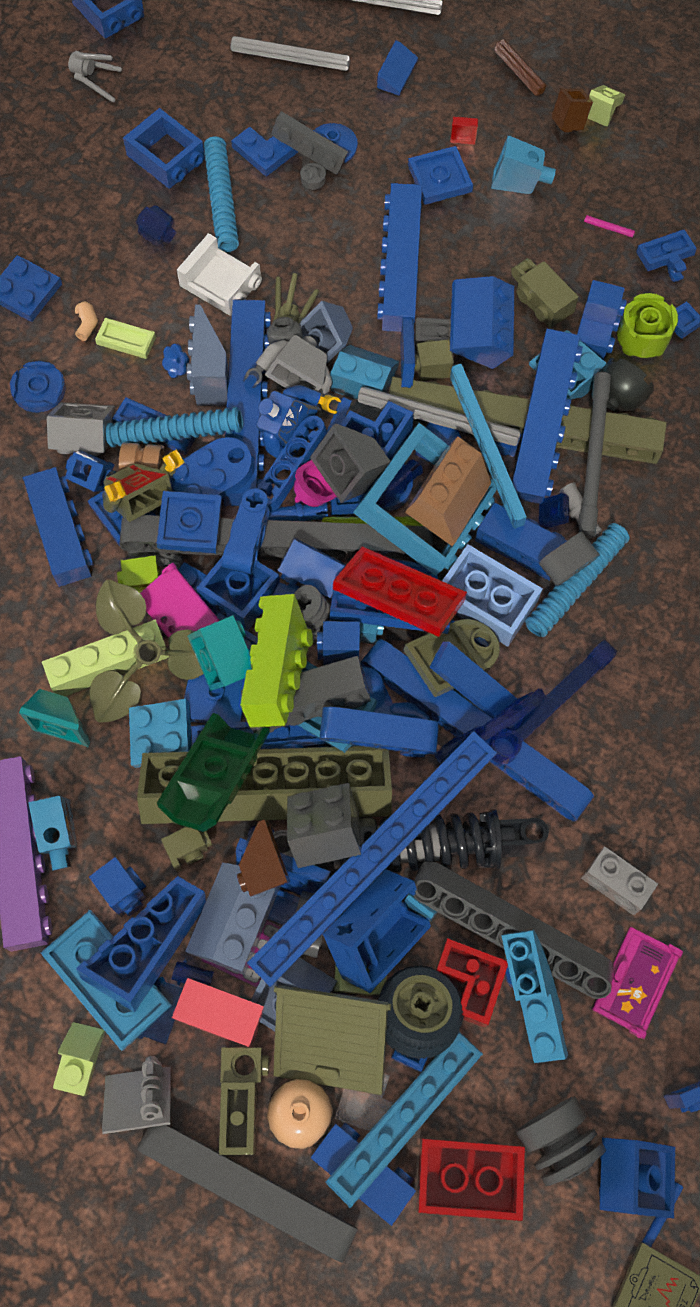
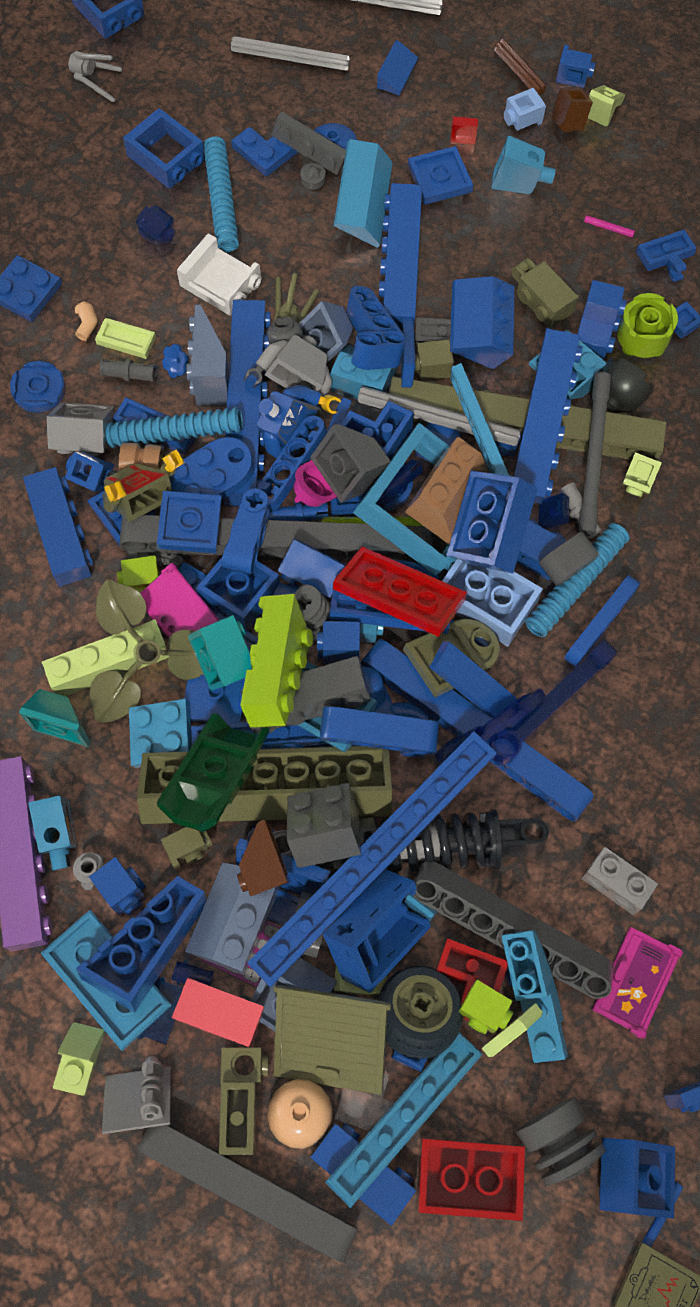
none -> light grey brick [73,852,104,891]
none -> dark grey pin [100,359,157,382]
none -> dark azure slope [333,139,393,248]
none -> blue beam [346,286,406,370]
none -> blue slope [446,470,538,574]
none -> lime brick [458,980,513,1035]
none -> yellowish green tile [482,1003,543,1057]
none -> light blue brick [504,88,546,131]
none -> blue brick [556,45,596,88]
none -> blue beam [564,575,641,667]
none -> yellowish green bracket [622,452,662,497]

